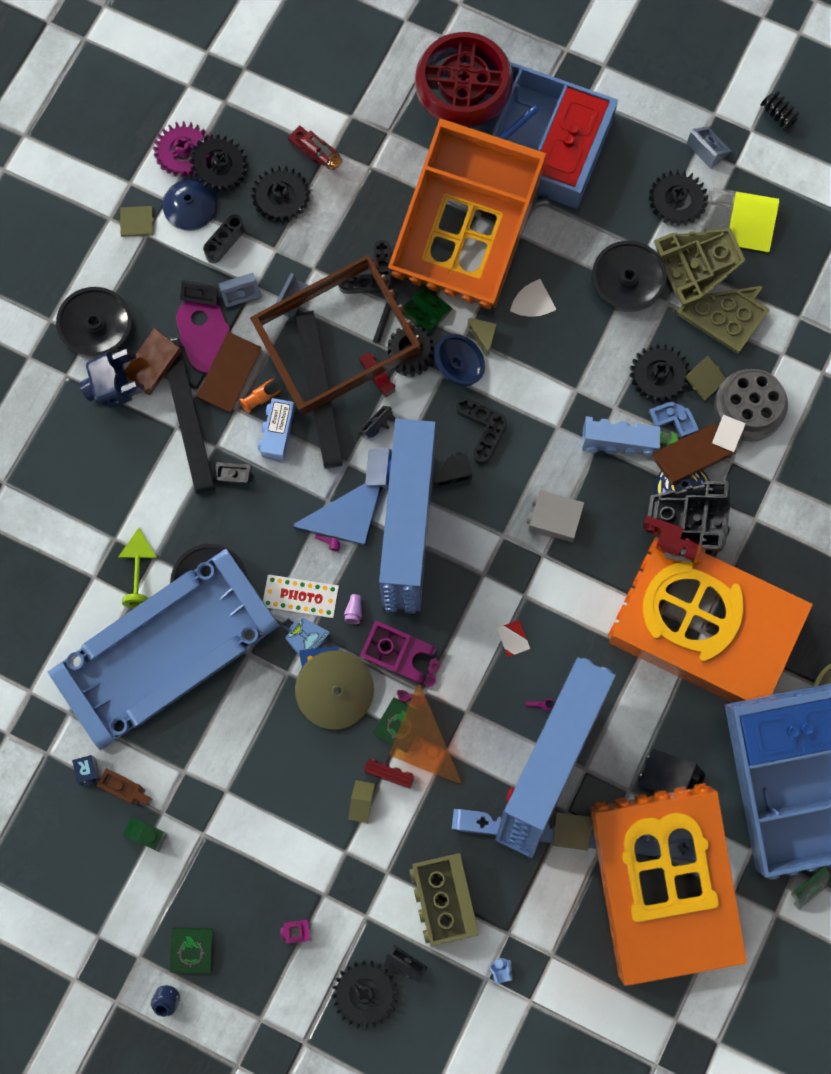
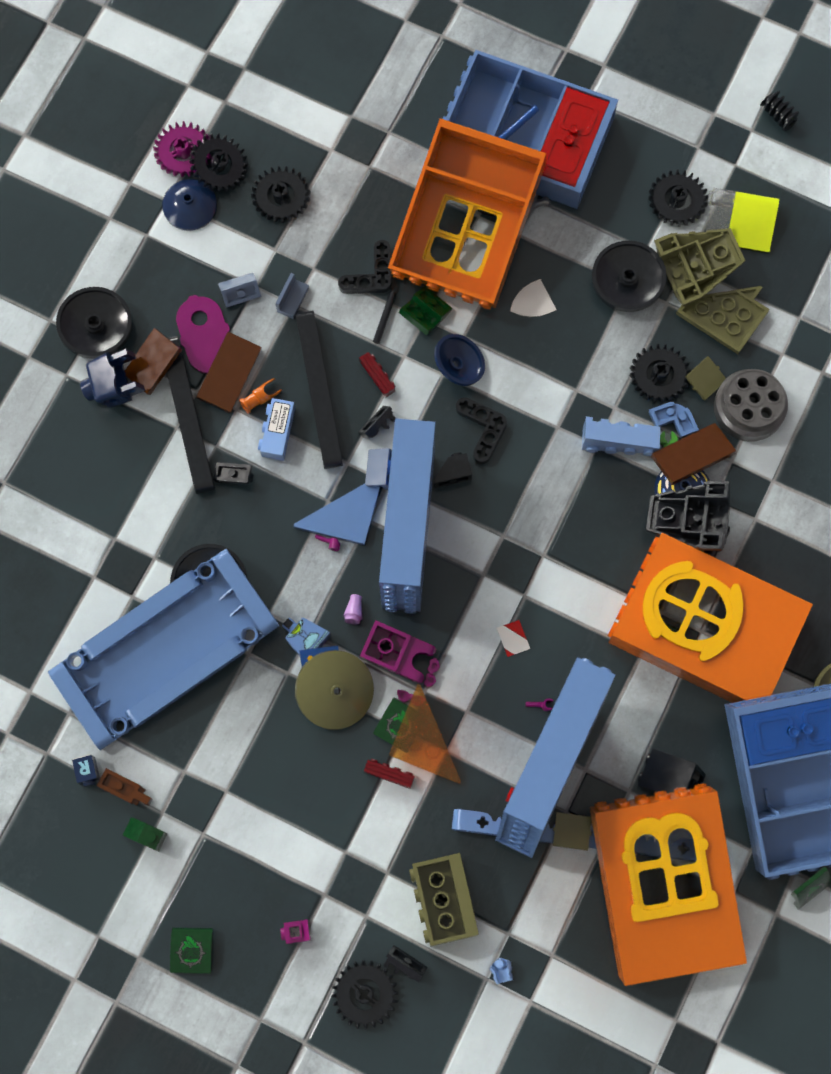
lime piece [118,528,157,608] -> none
olive piece [119,206,155,237] -> none
dark blue head [151,985,181,1017] -> none
black plate [180,280,218,306] -> none
black beam [203,214,245,263] -> none
reddish brown door [250,254,423,416] -> none
white sticker [263,575,339,618] -> none
dark red plate [287,125,342,170] -> none
olive slope [348,780,375,823] -> none
black tyre [387,325,434,377] -> none
dark red wheel [414,32,513,128] -> none
olive slope [467,318,496,356] -> none
light grey brick [526,490,584,543] -> none
dark red plate [642,515,706,564] -> none
sand blue slope [687,126,732,169] -> none
white sticker [712,415,746,452] -> none

